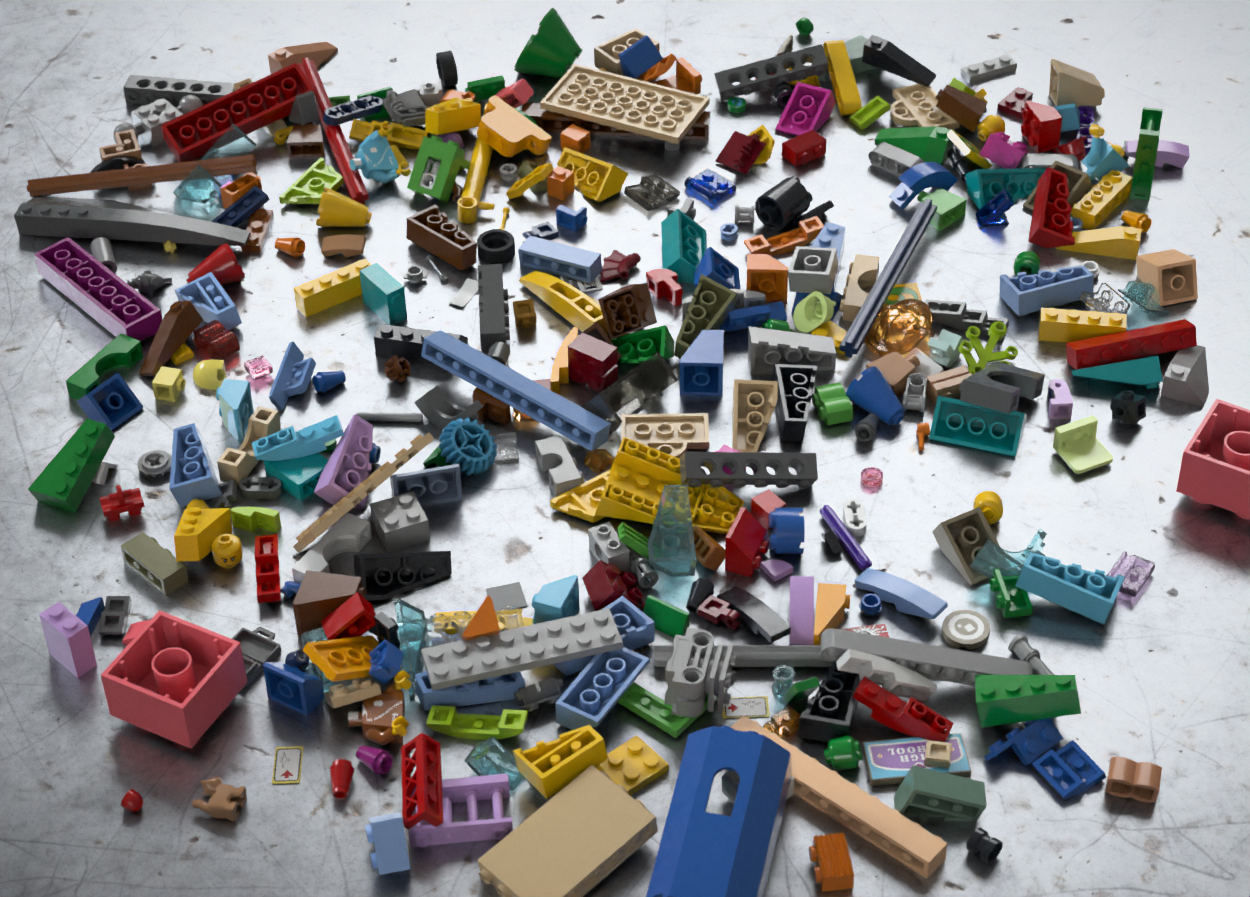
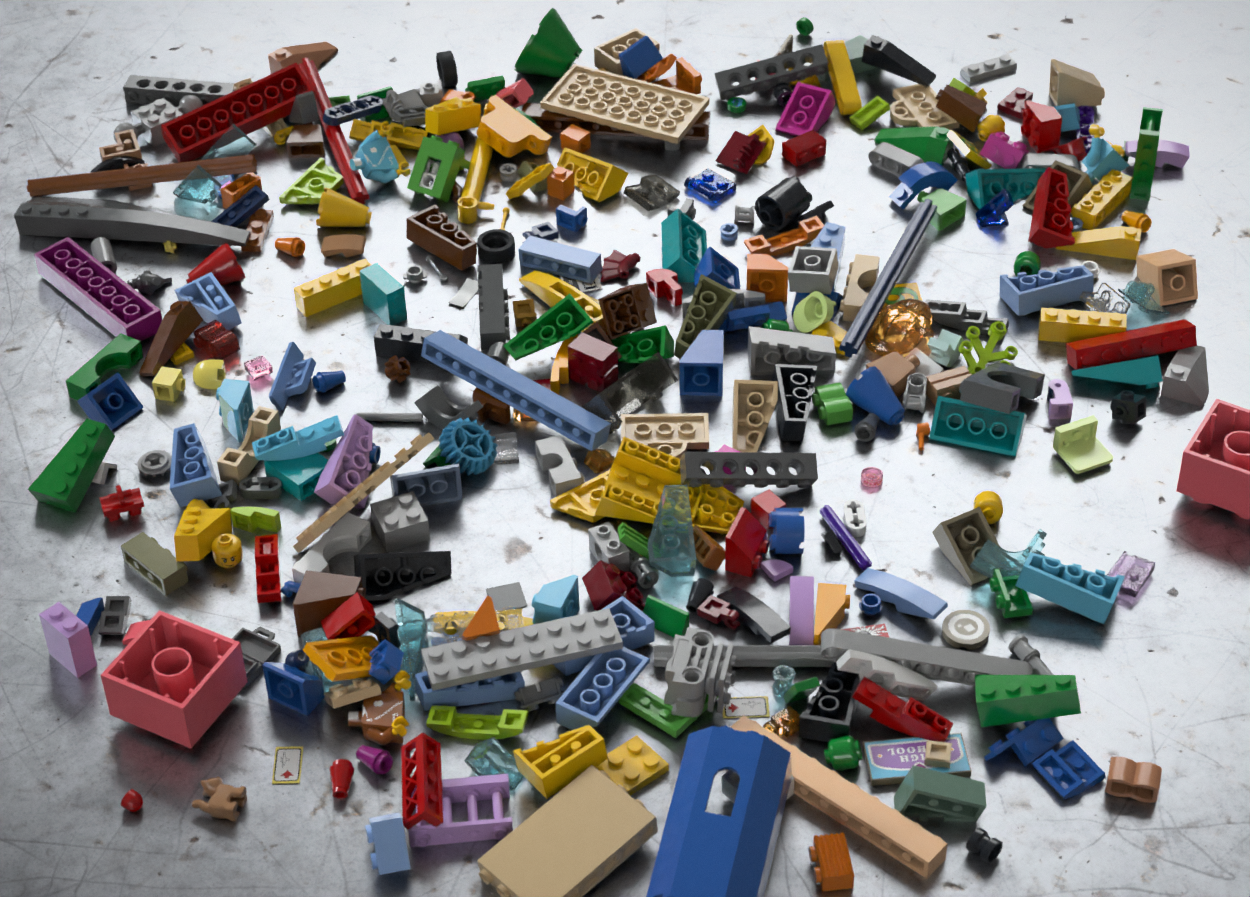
none -> green wedge [503,294,593,361]

